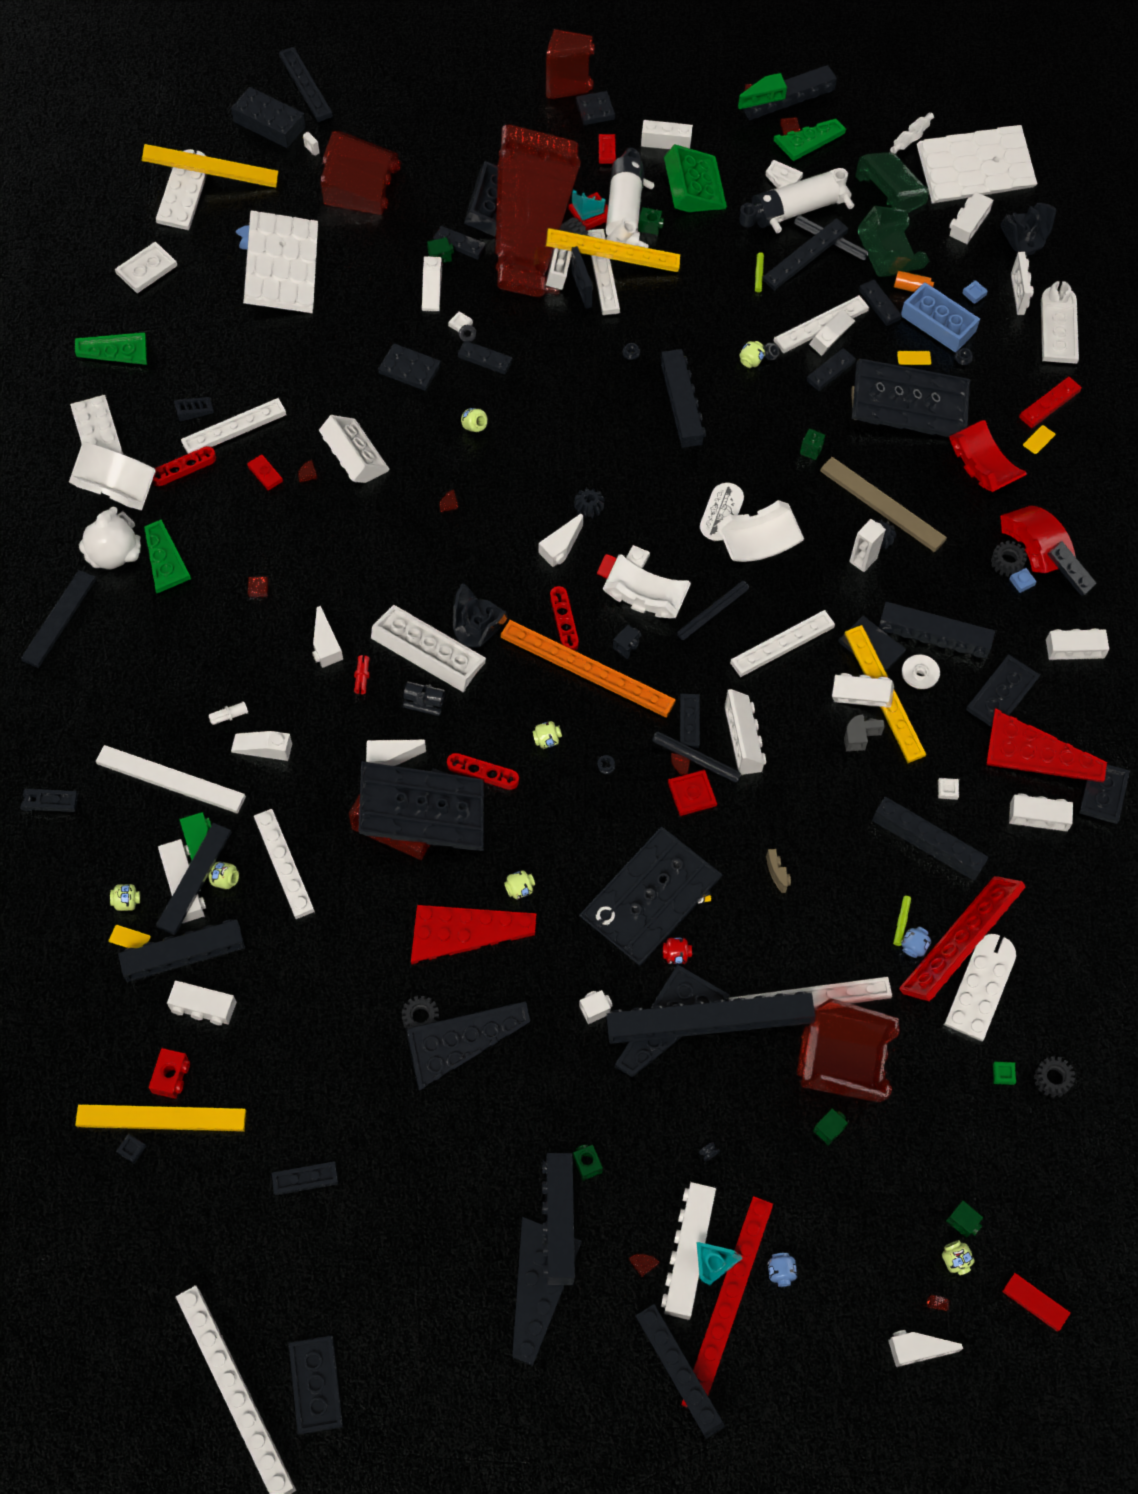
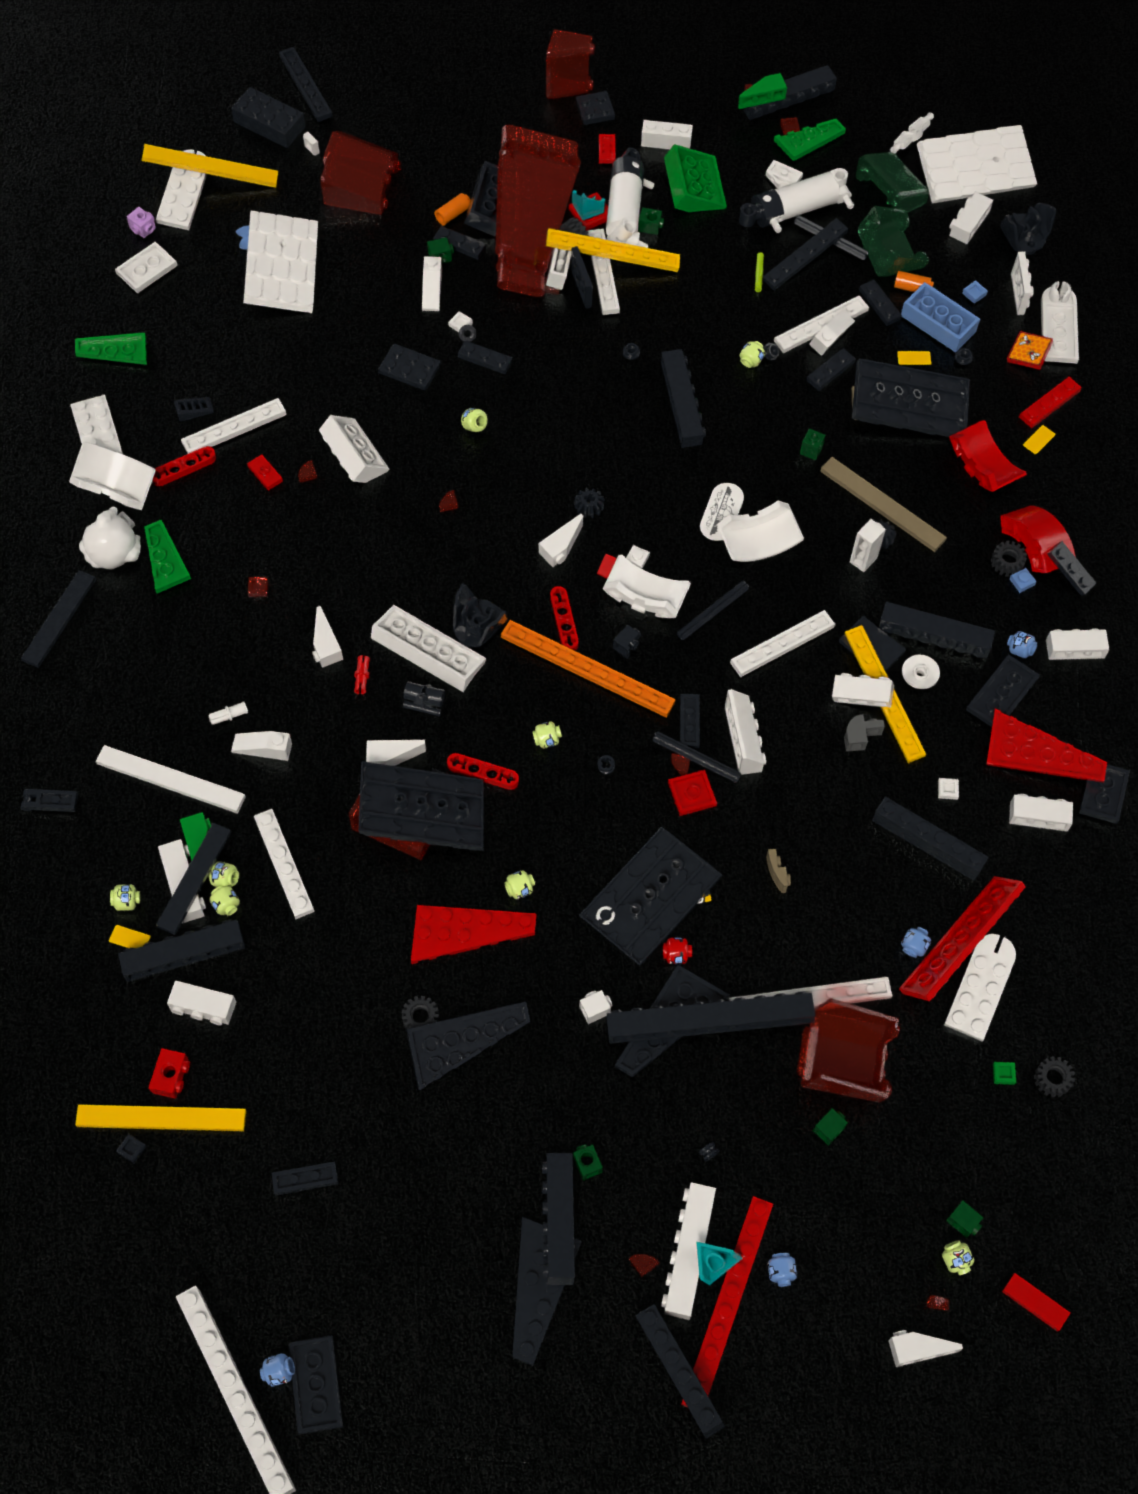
lime piece [893,896,911,946] -> none
none -> lavender brick [127,207,156,238]
none -> yellowish green head [210,886,240,916]
none -> medium blue head [260,1354,295,1387]
none -> orange brick [434,193,471,226]
none -> tile [1007,331,1053,370]
none -> medium blue head [1007,631,1037,658]

